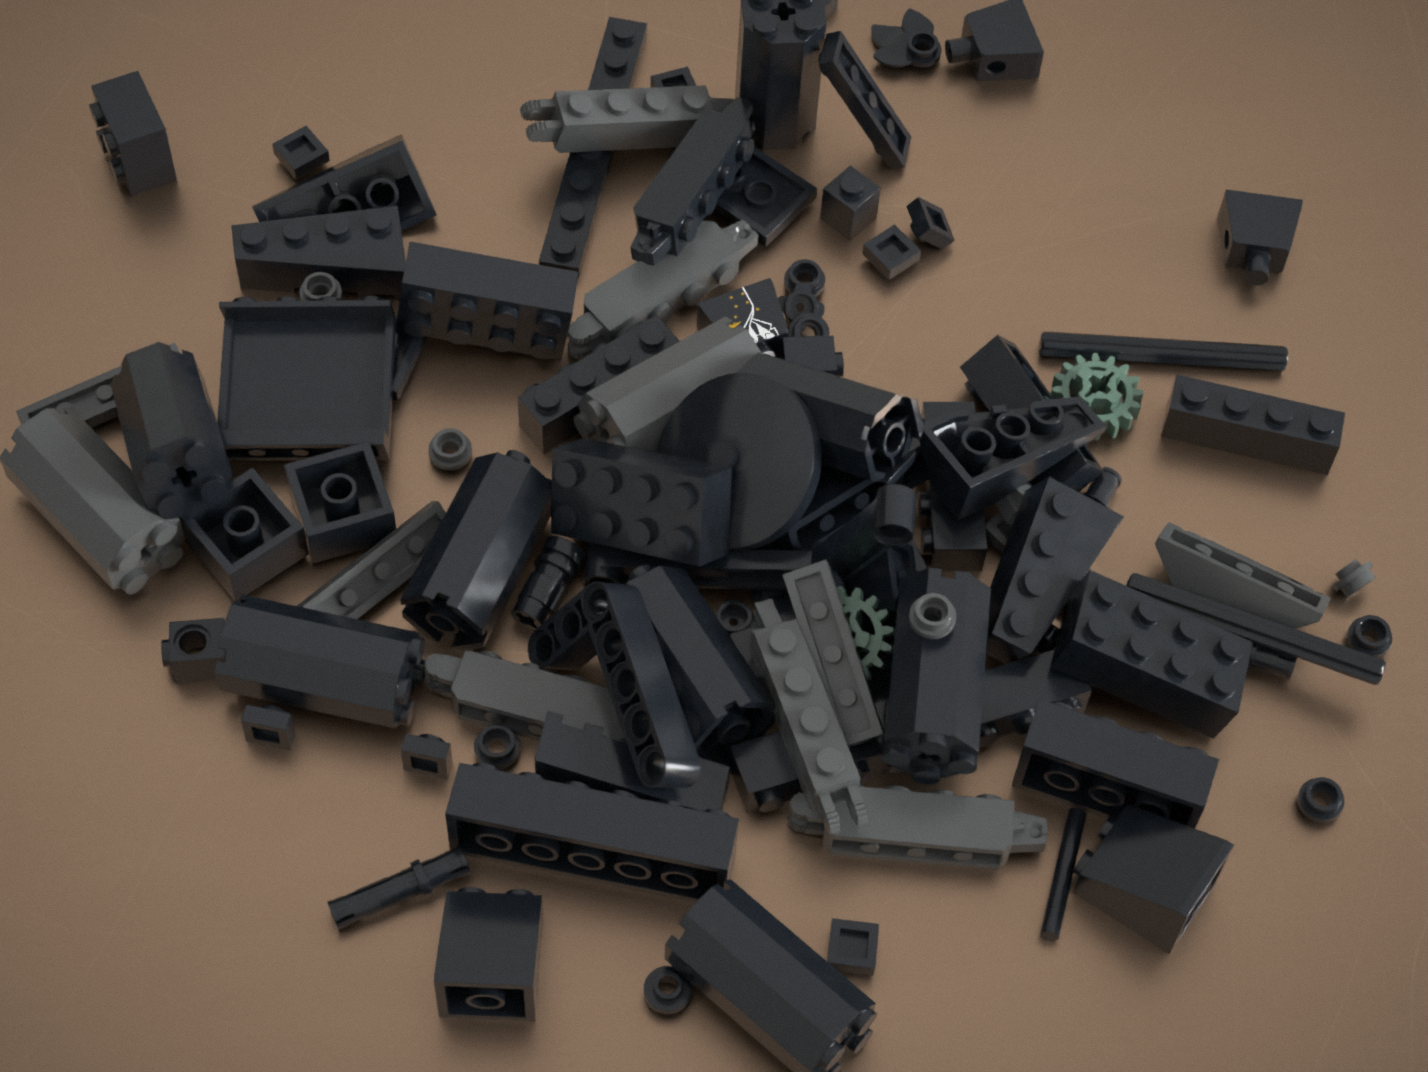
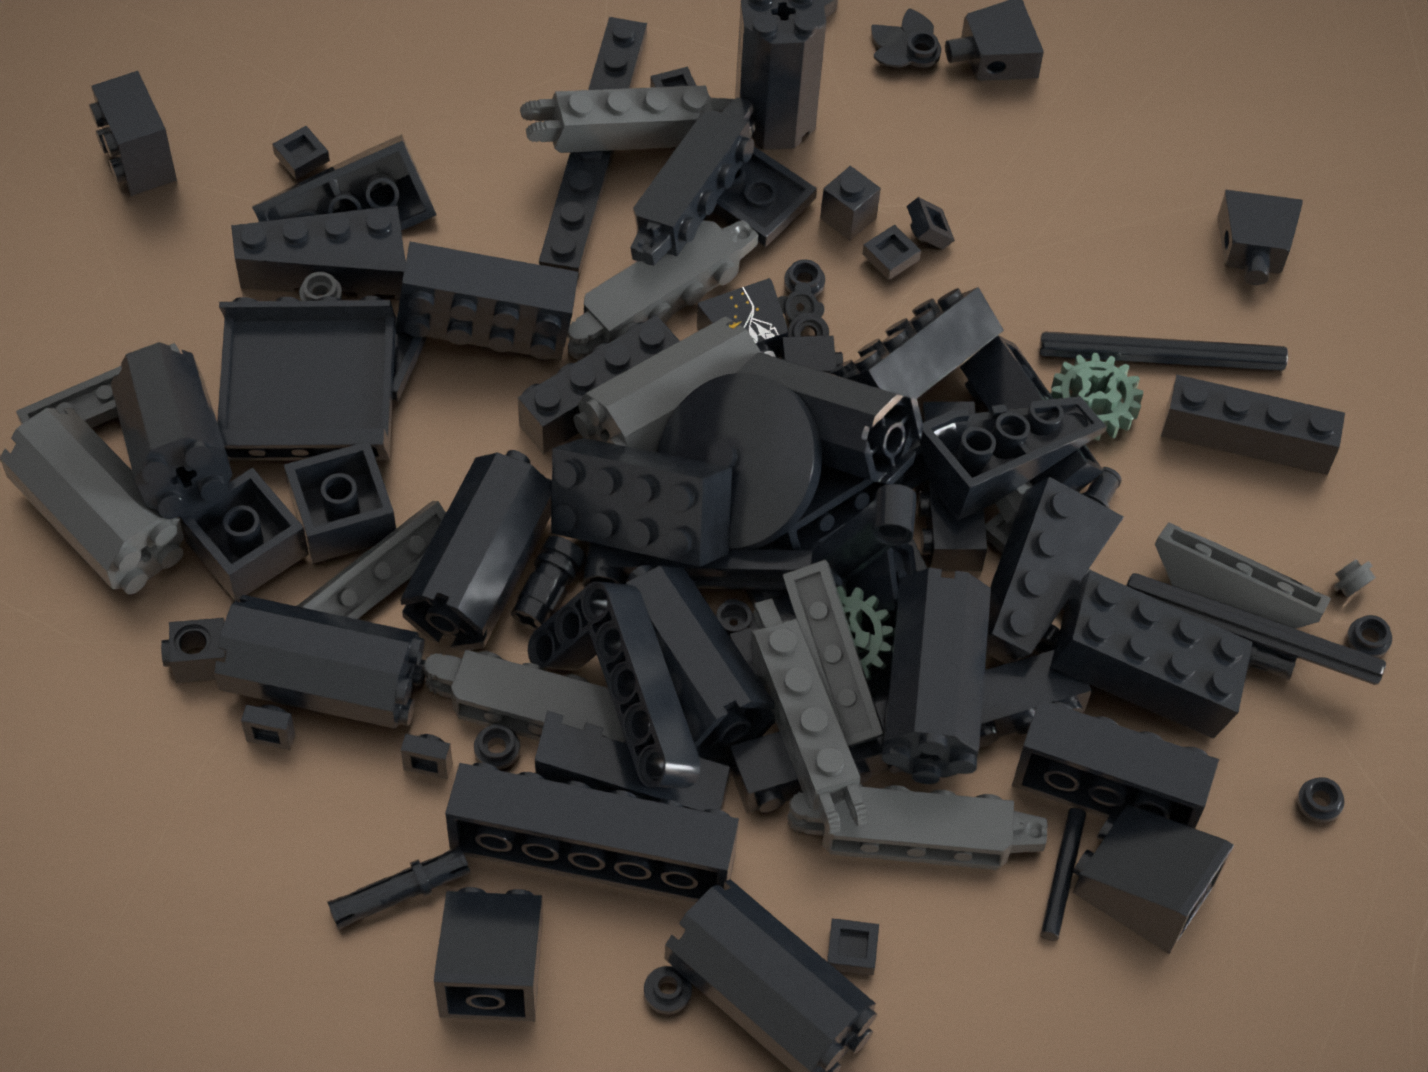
dark grey plate [429,428,472,470] -> none
black plate [818,31,911,170] -> none
dark grey plate [909,593,956,639] -> none
none -> black brick [830,287,1004,399]

